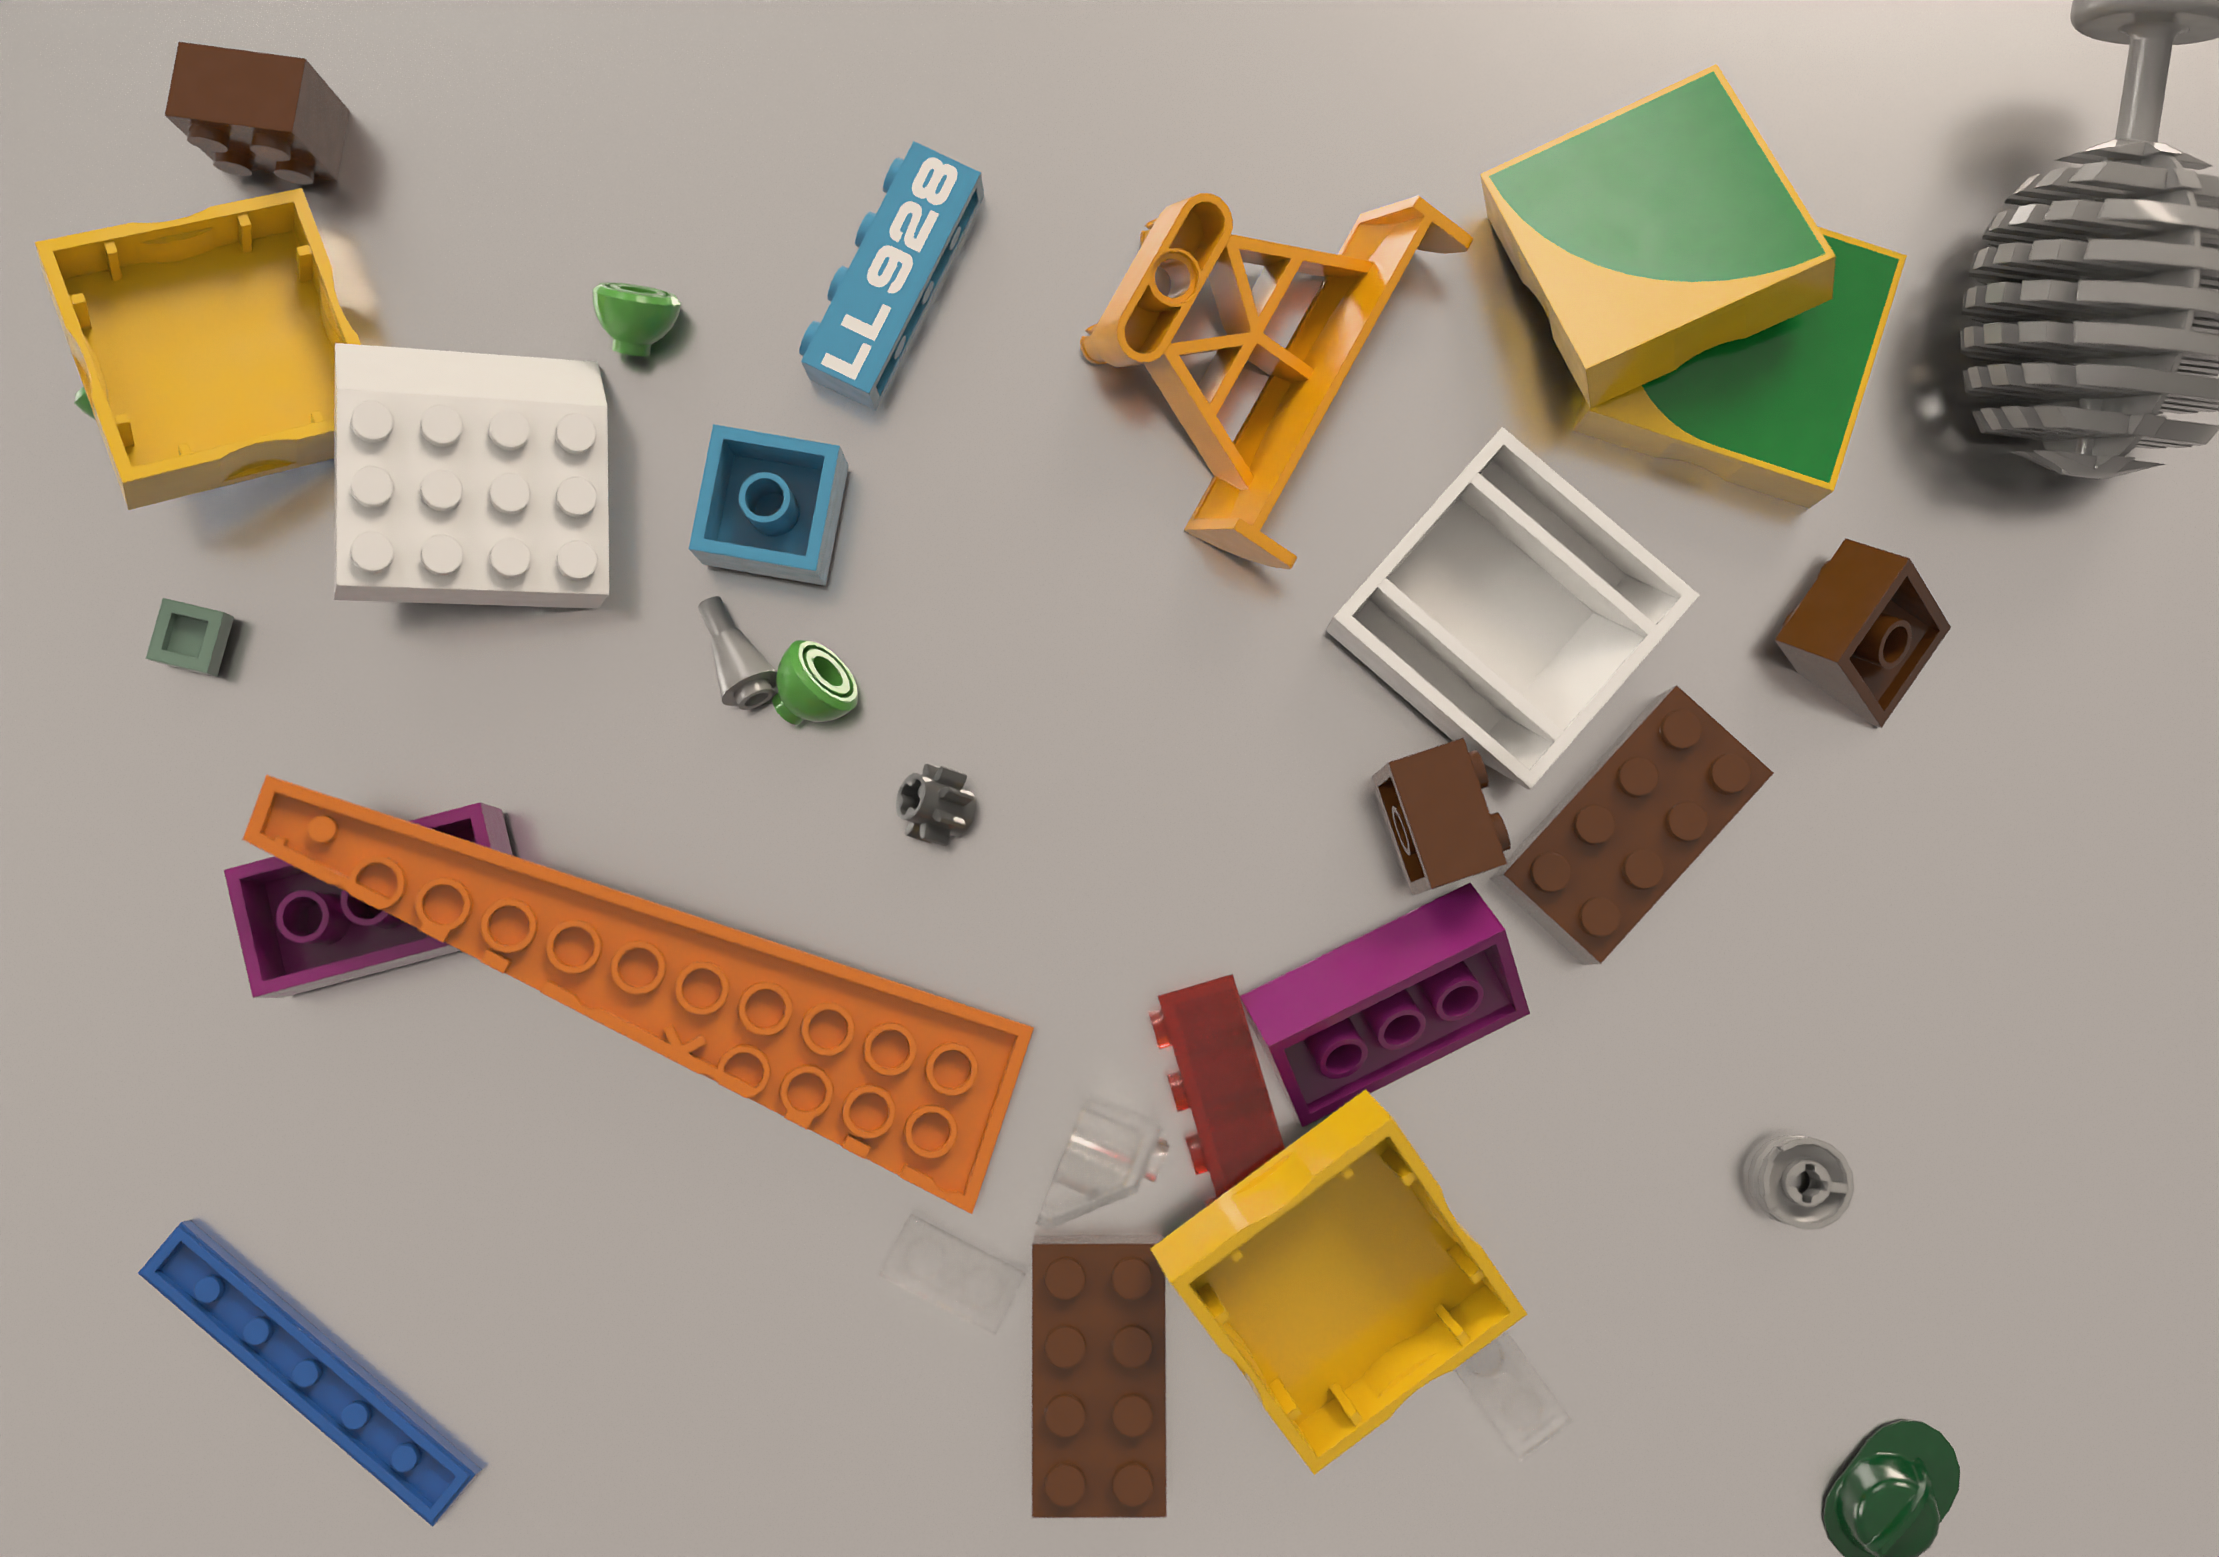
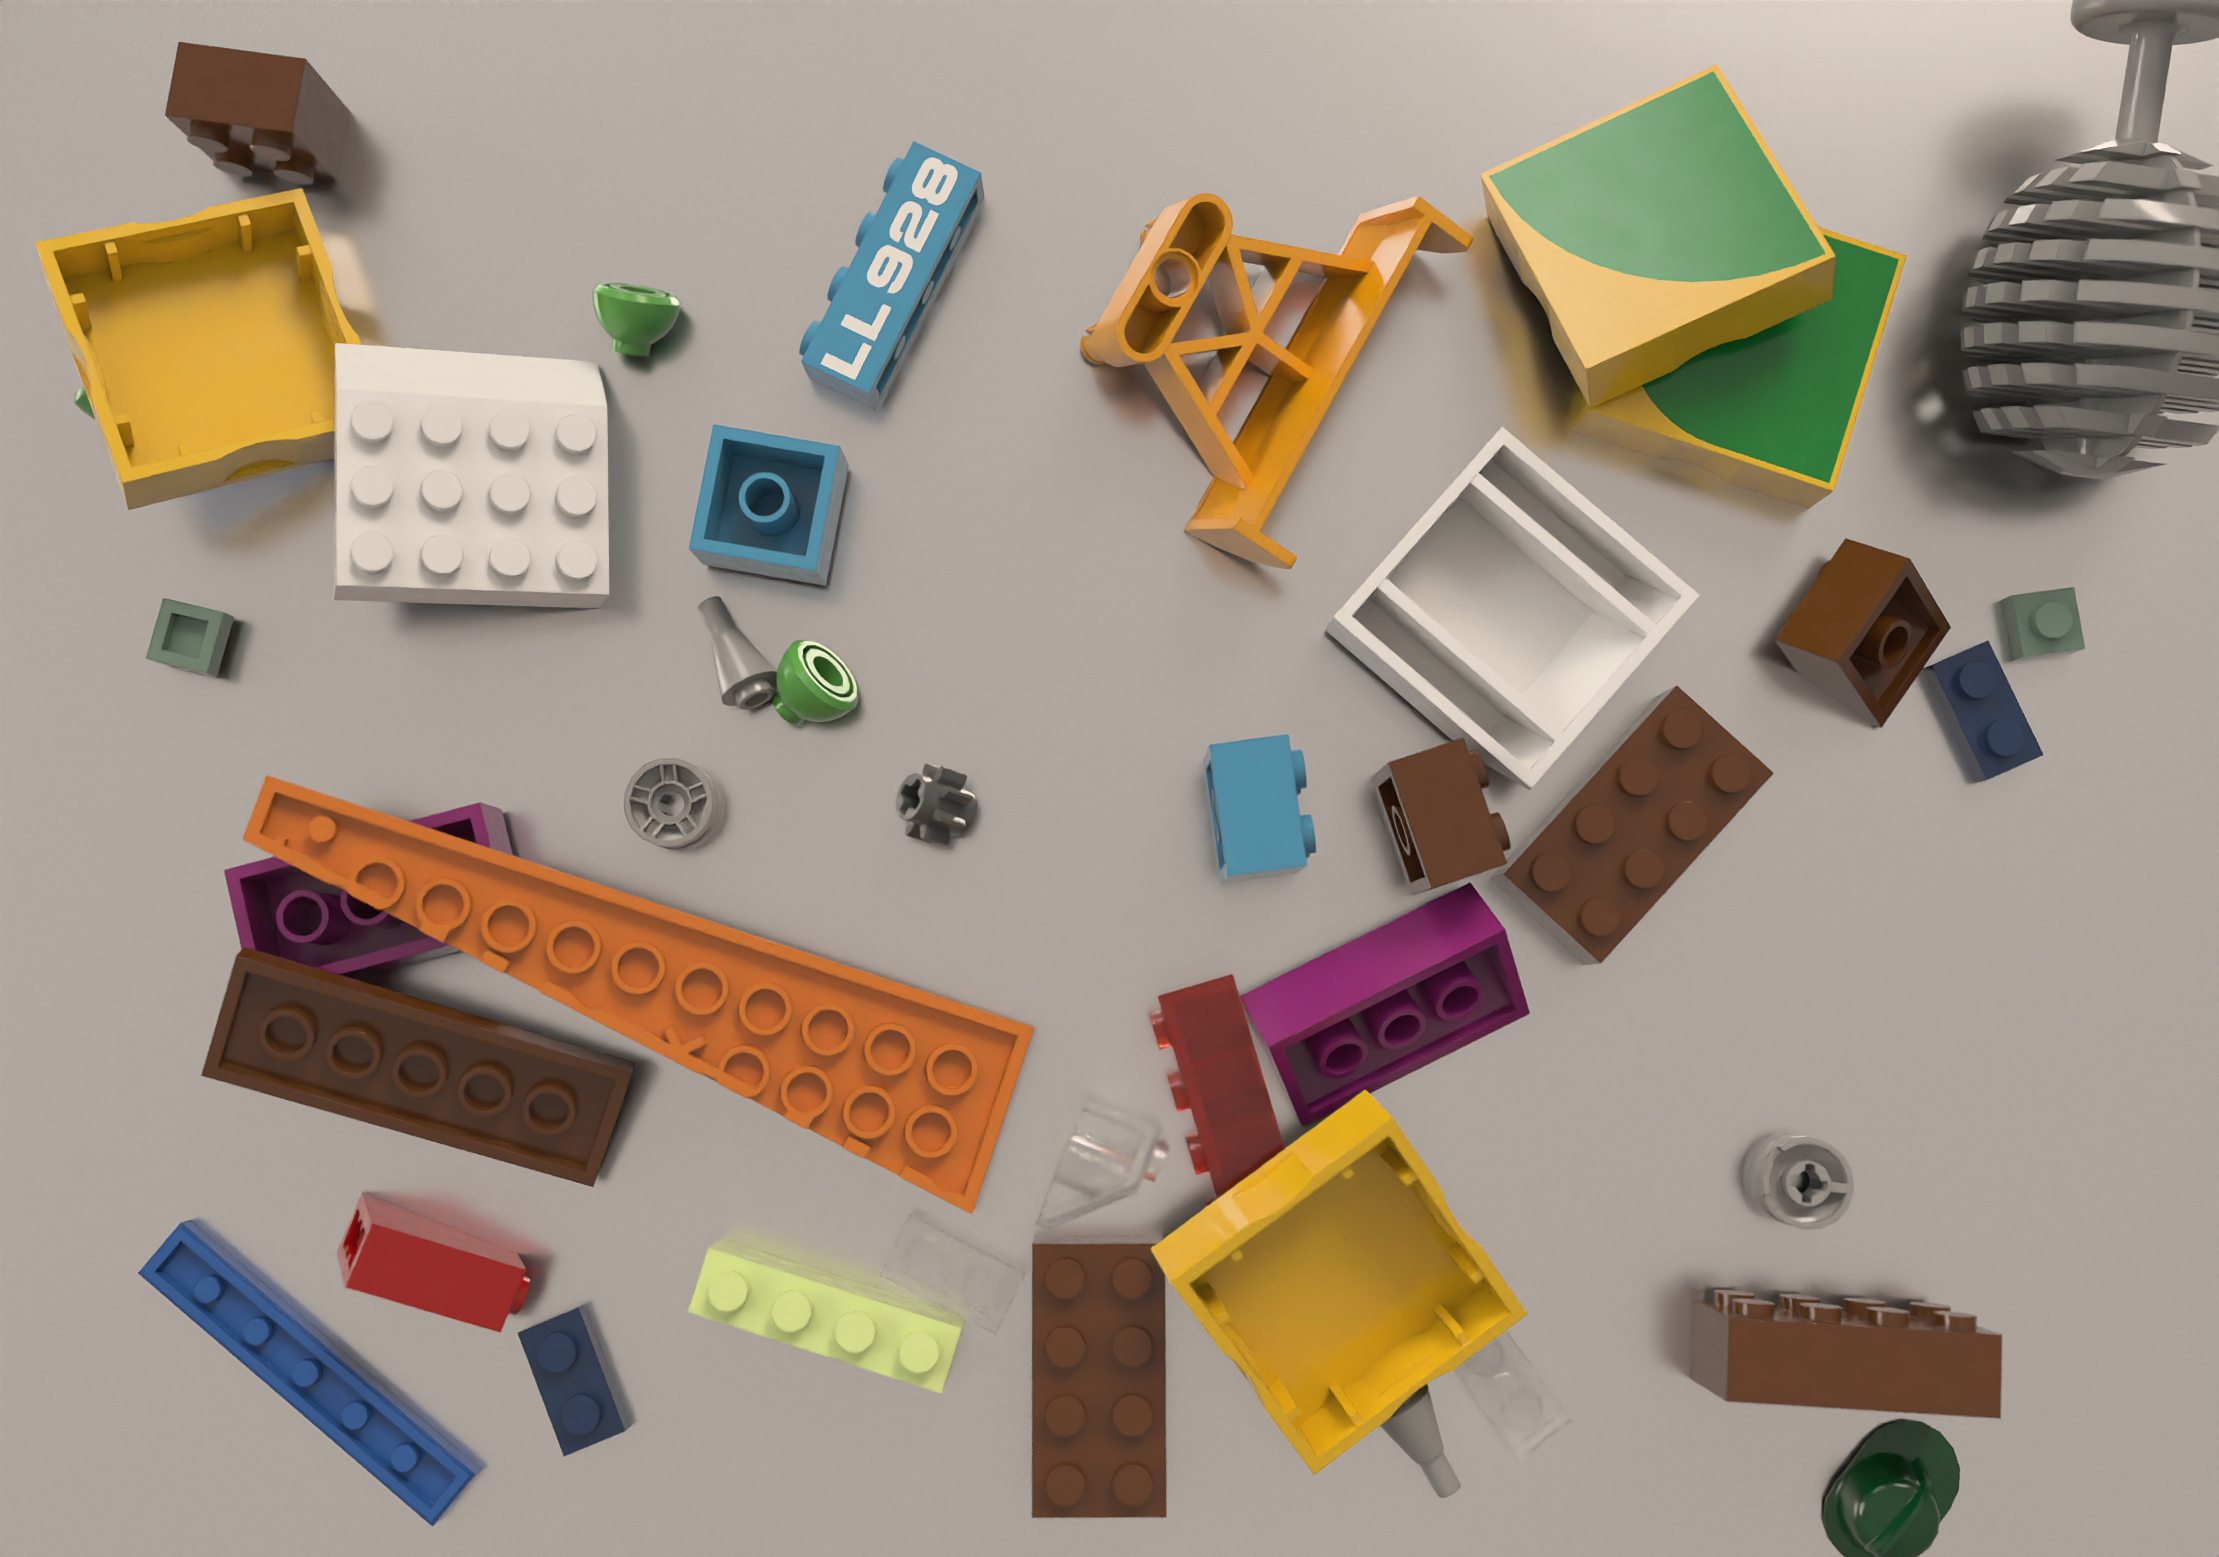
none -> reddish brown plate [201,947,635,1187]
none -> red slope [336,1192,530,1333]
none -> dark blue plate [518,1304,631,1457]
none -> light grey wheel [624,758,722,850]
none -> yellowish green brick [687,1239,967,1394]
none -> dark azure brick [1203,734,1316,884]
none -> light grey cone [1380,1384,1461,1498]
none -> reddish brown brick [1690,1290,2002,1419]
none -> dark blue plate [1922,640,2044,783]
none -> sand green plate [2002,587,2085,661]

